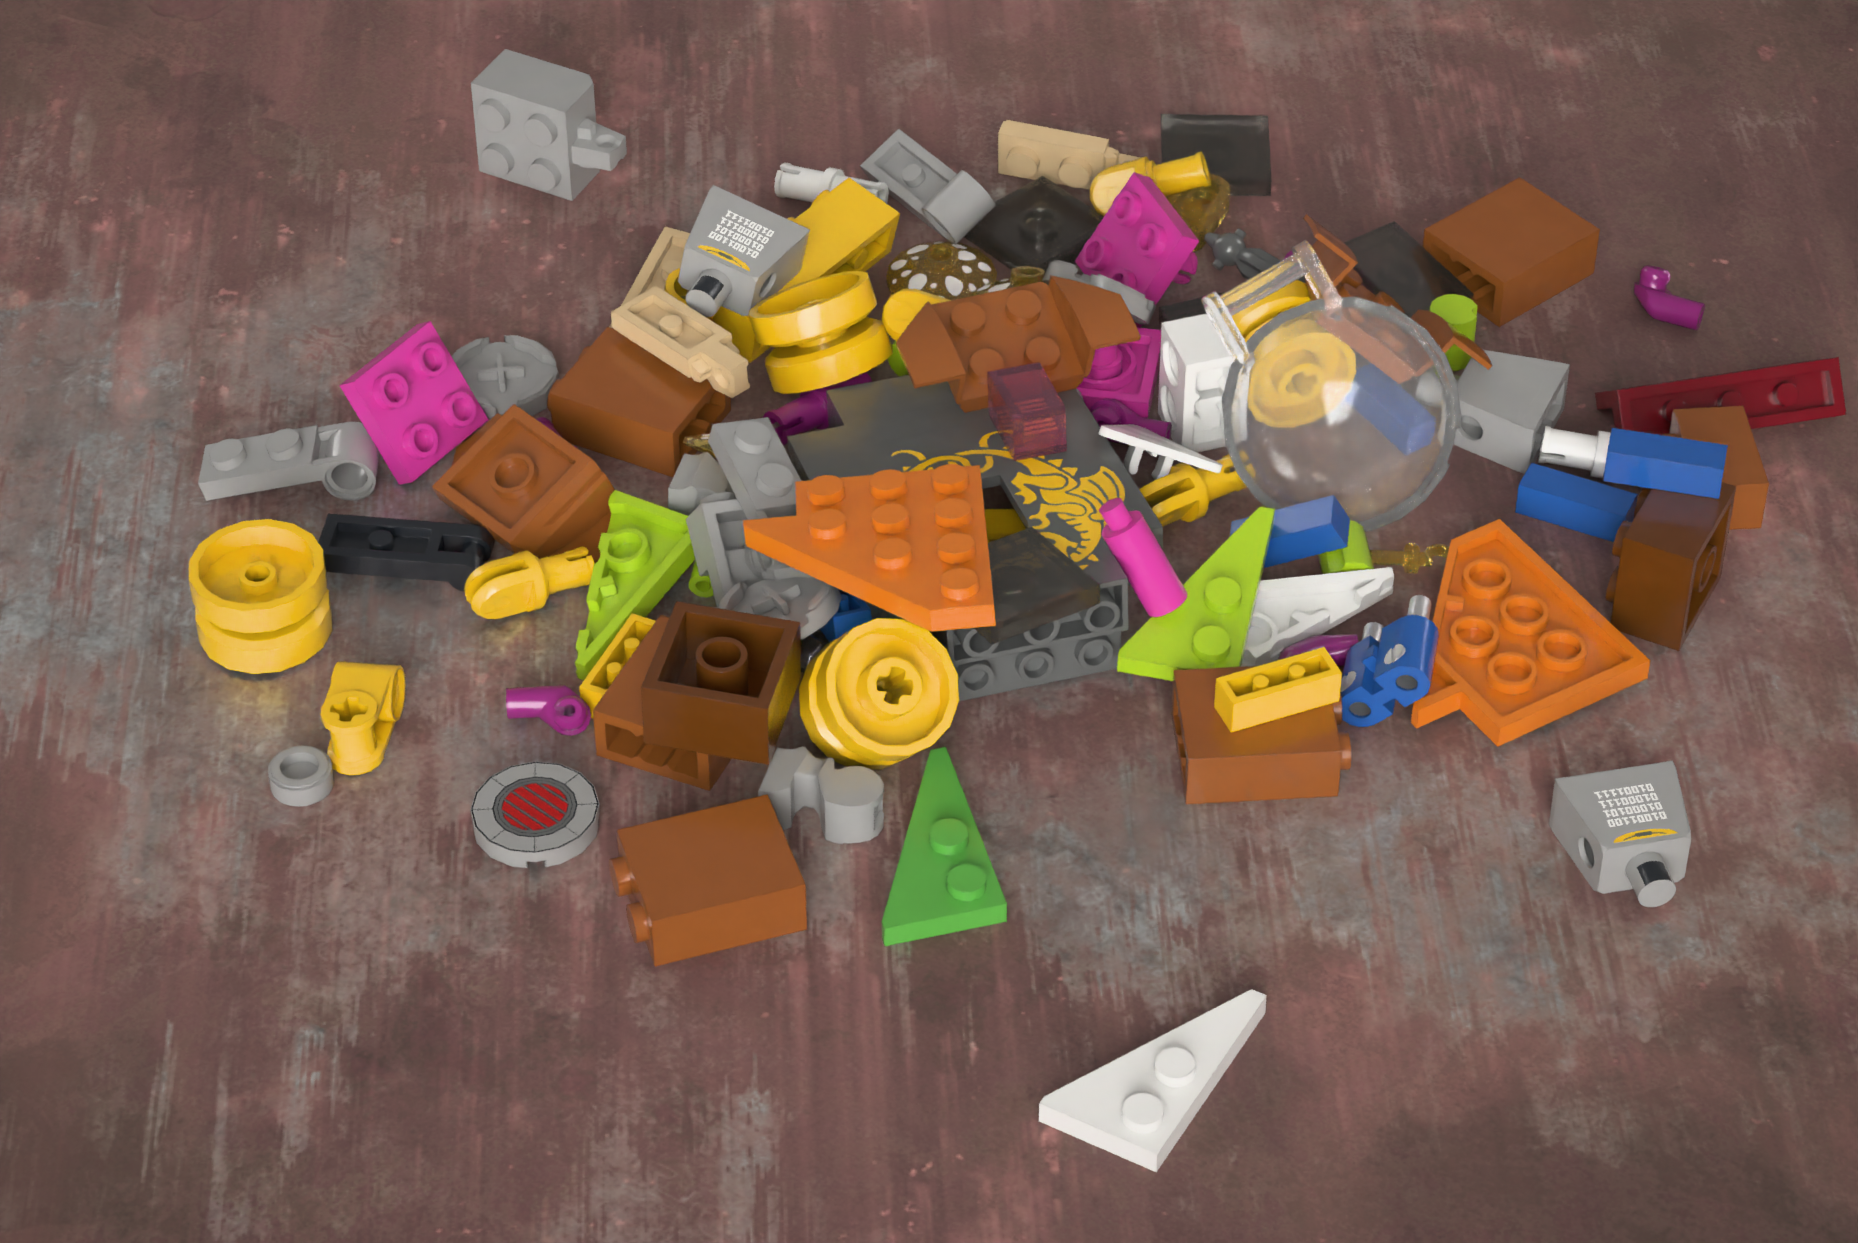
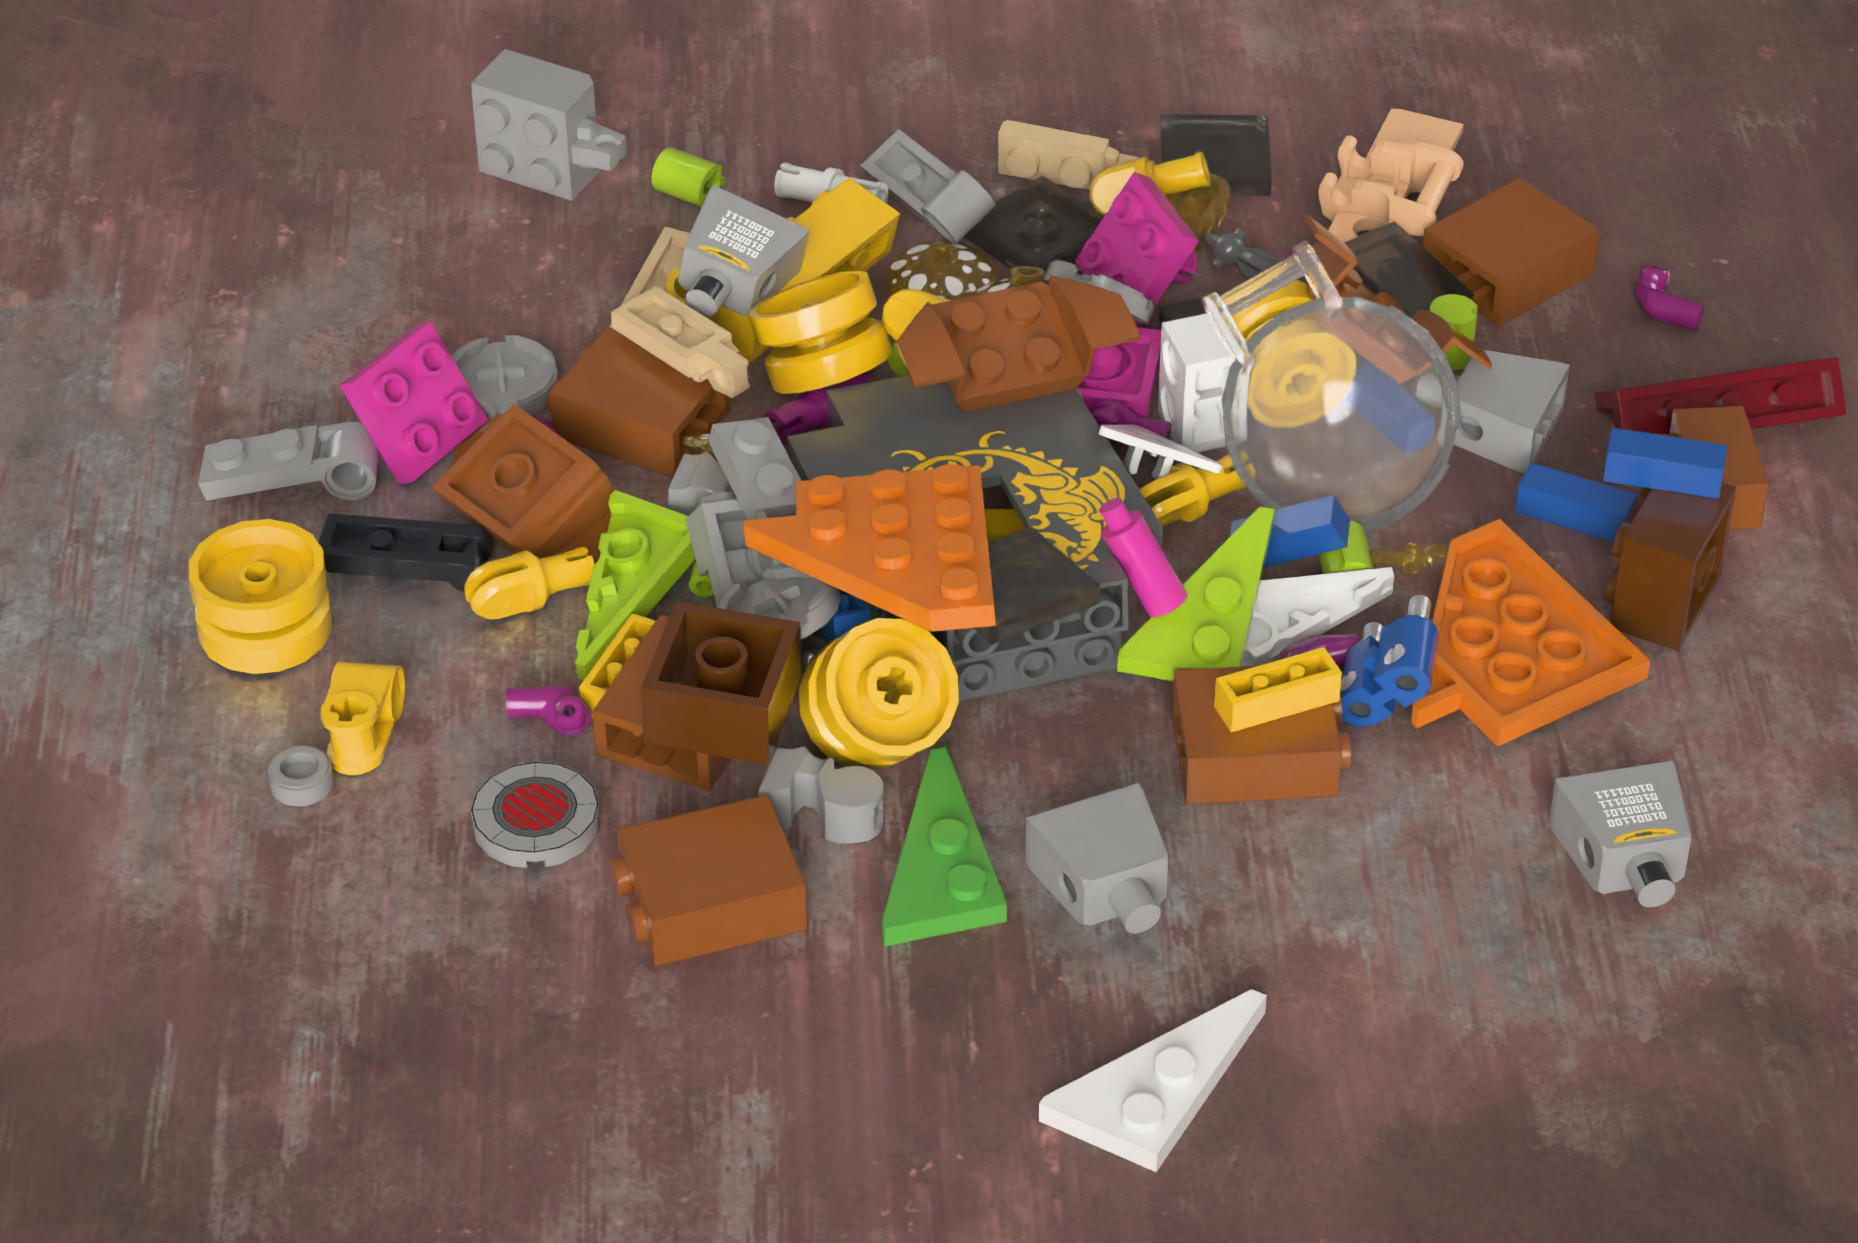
clear pink piece [987,362,1067,461] -> none
white pin [1538,426,1611,478] -> none
none -> lime piece [651,147,725,207]
none -> light grey torso [1025,783,1169,934]
none -> light nougat piece [1318,108,1464,292]

